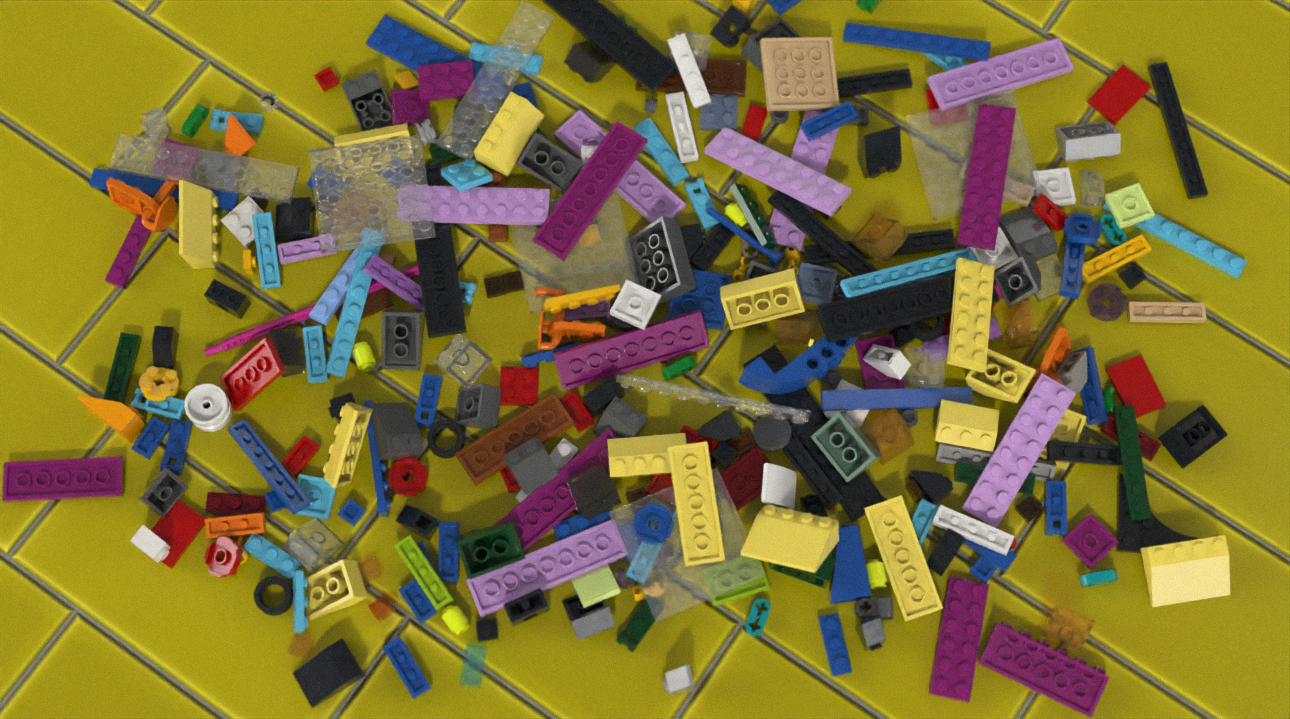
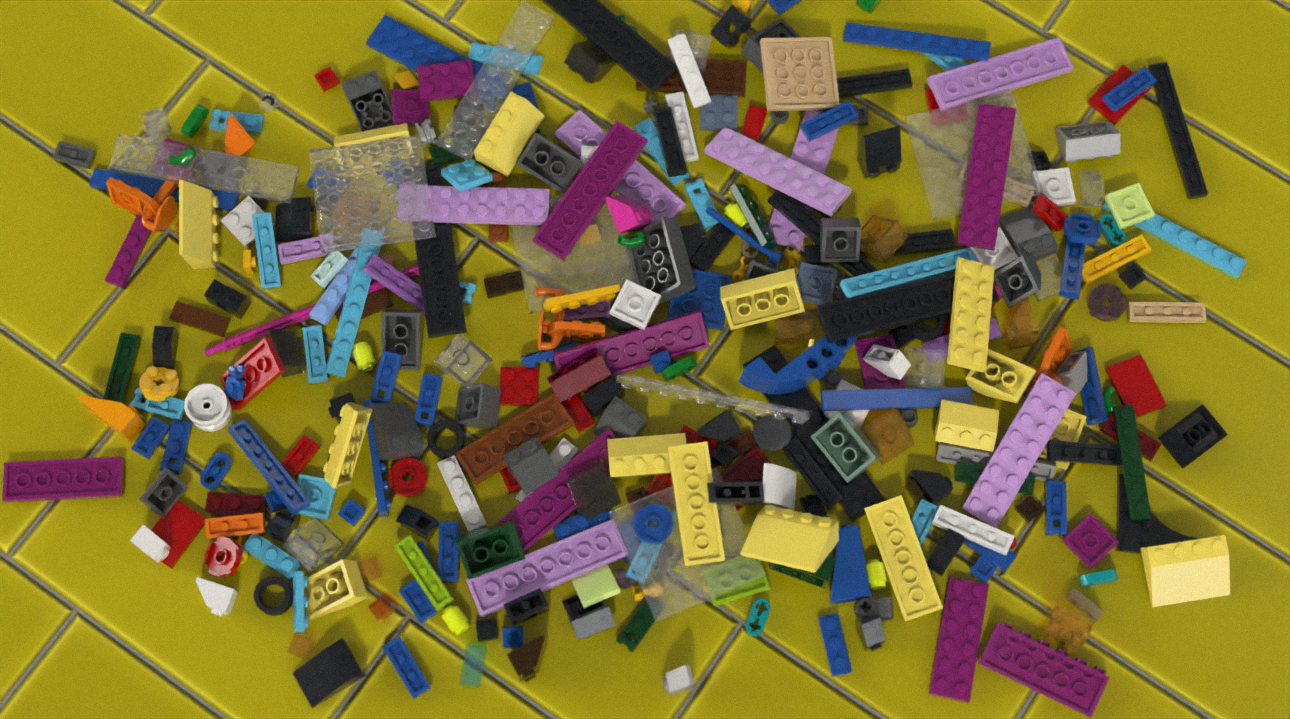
none -> dark grey plate [53,141,96,169]
none -> green arm [169,147,196,166]
none -> reddish brown tile [169,301,231,337]
none -> white slope [196,577,238,617]
none -> blue plate [200,453,232,490]
none -> blue plate [224,364,246,400]
none -> black slope [265,511,299,545]
none -> light aqua plate [311,248,348,288]
none -> blue plate [370,350,403,403]
none -> white plate [437,455,487,532]
none -> blue plate [502,626,523,648]
none -> dark brown slope [507,635,547,682]
none -> dark red brick [547,350,611,403]
none -> dark pink slope [605,195,652,233]
none -> green arm [617,232,646,248]
none -> blue plate [649,350,672,374]
none -> black plate [652,107,687,177]
none -> black slope [707,482,764,506]
none -> dark grey slope [820,218,861,262]
none -> black plate [1027,151,1052,171]
none -> dark tan beam [1066,589,1103,622]
none -> blue plate [1102,67,1157,113]

